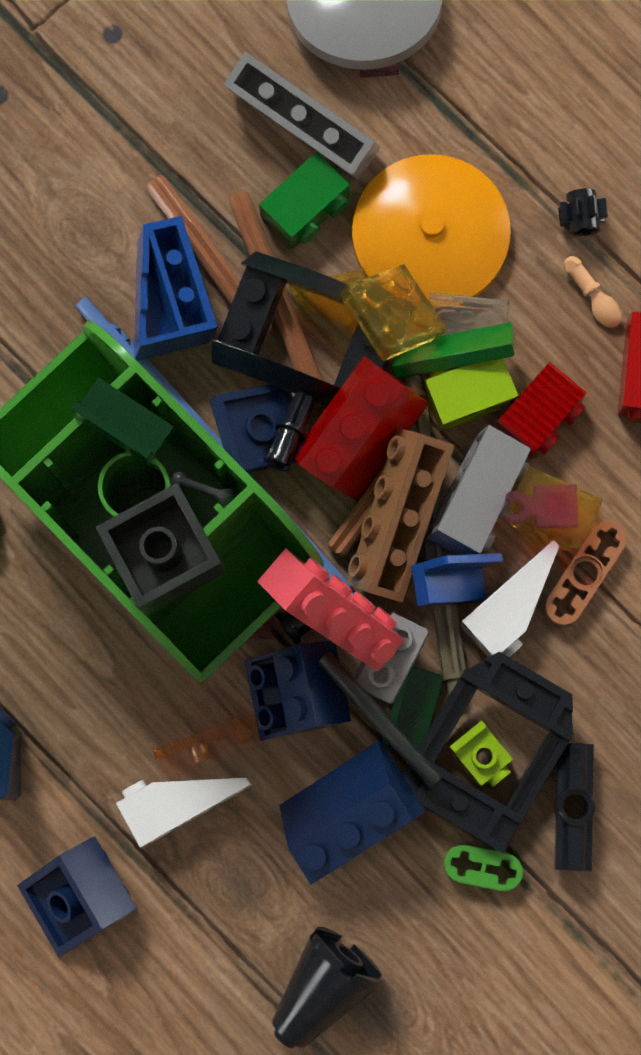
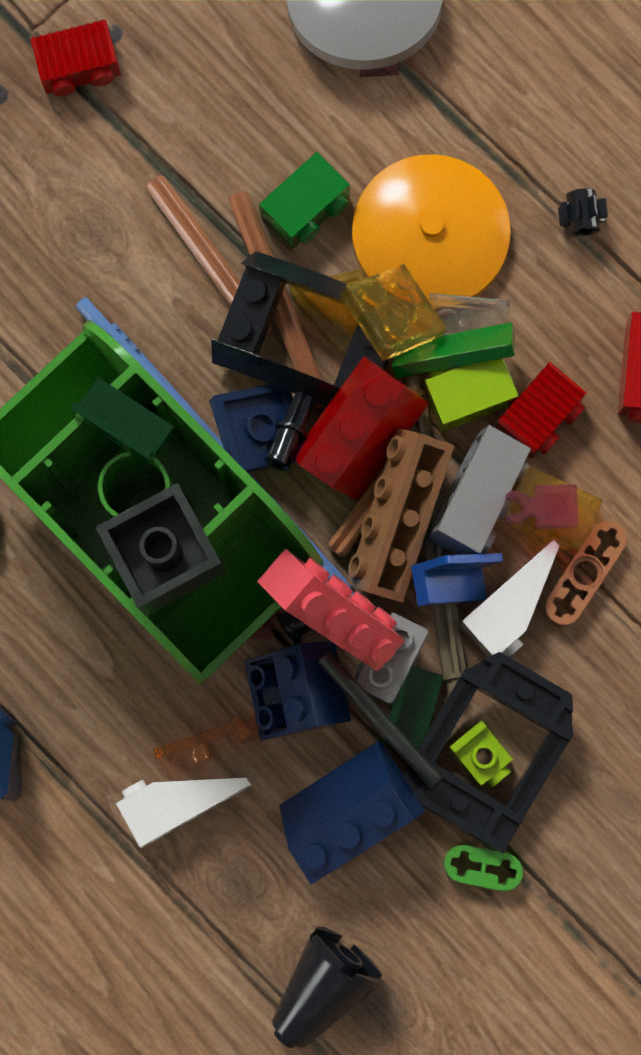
dark blue slope [17,836,137,958] -> none
blue wedge [134,216,218,361] -> none
dark grey hinge [171,472,235,505] -> none
light grey brick [223,51,381,180] -> none
black piece [553,743,596,871] -> none
light nougat piece [564,256,622,328] -> none
none -> red brick [30,19,121,96]

